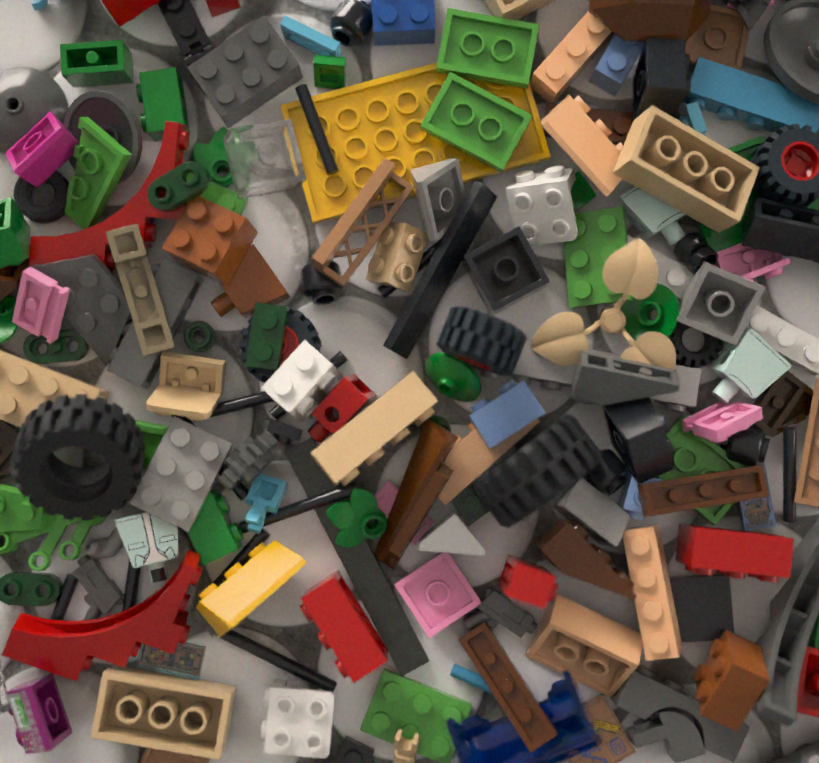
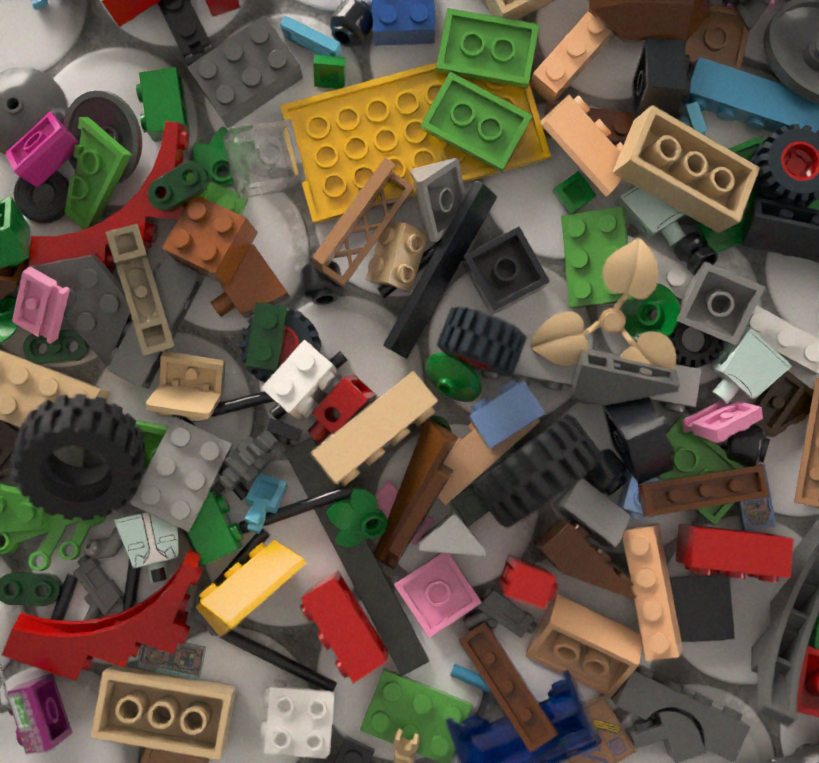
green brick [60,39,134,88] -> none
dark green plate [184,321,215,352] -> none
black bar [295,84,339,175] -> none
white bracket [505,166,578,246] -> none
medium blue brick [589,35,645,97] -> none
dark orange brick [693,629,770,732] -> none
bright pink bracket [715,243,792,282] -> none
black bar [783,427,797,523] -> none

